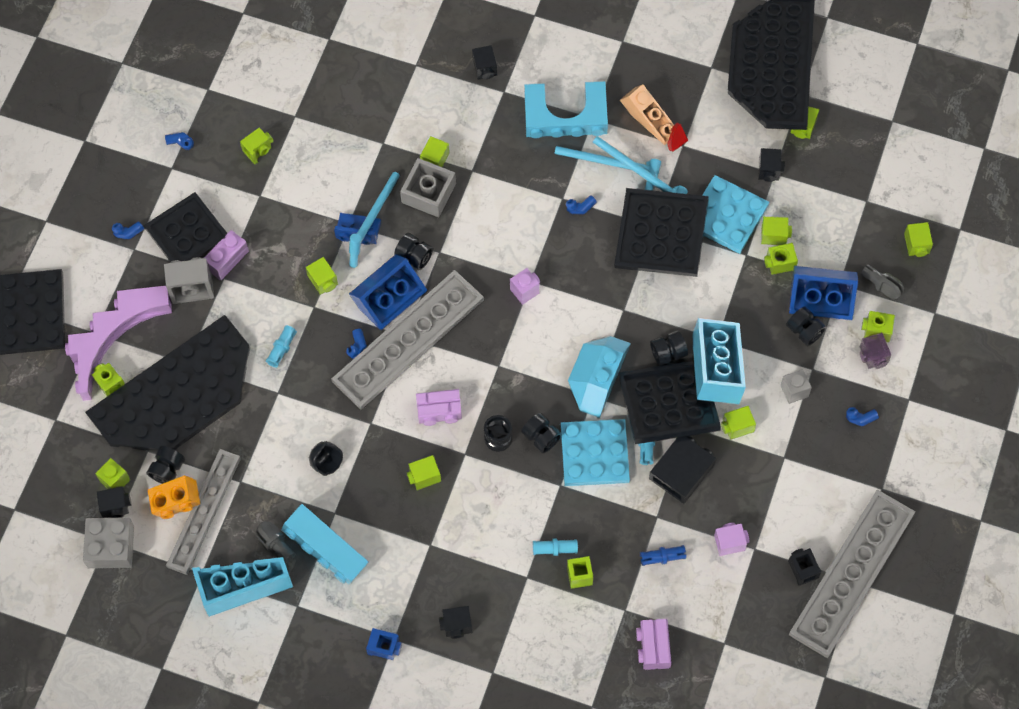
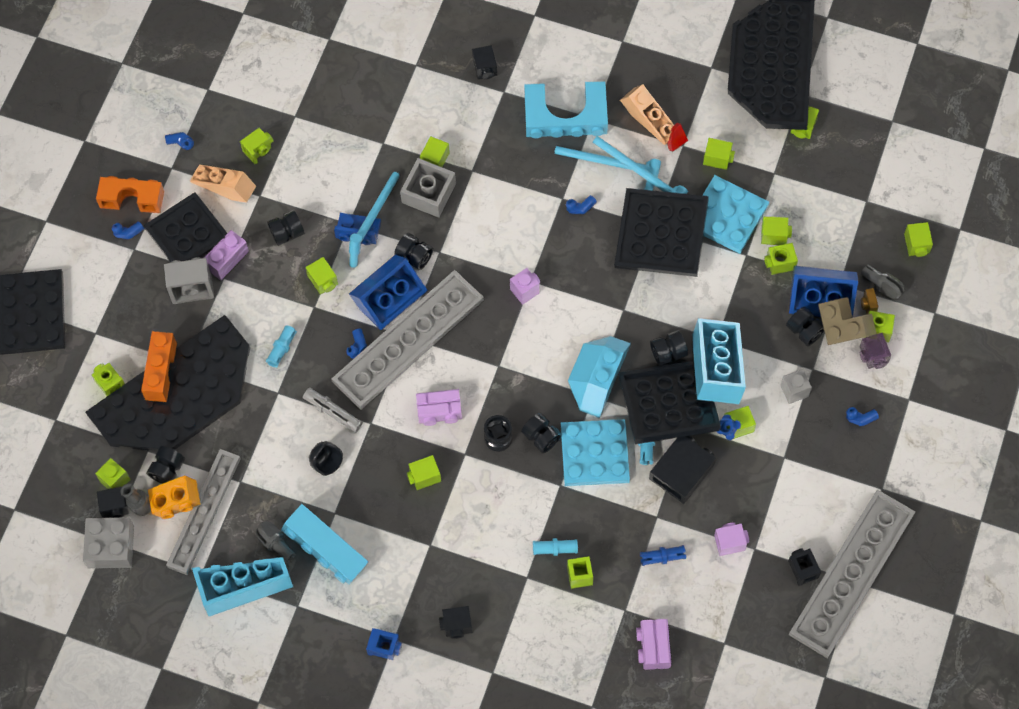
lavender arch [65,286,172,401] -> none
black brick [758,148,785,182] -> none
none -> orange arch [96,176,164,213]
none -> dark grey arm [121,484,151,516]
none -> orange arch [141,331,177,402]
none -> light nougat slope [190,164,256,203]
none -> black wheel [267,210,305,246]
none -> light grey pin [303,387,363,433]
none -> lime brick [703,138,735,170]
none -> blue plate [716,415,741,440]
none -> dark tan brick [818,297,877,345]
none -> pearl gold plate [861,288,879,315]

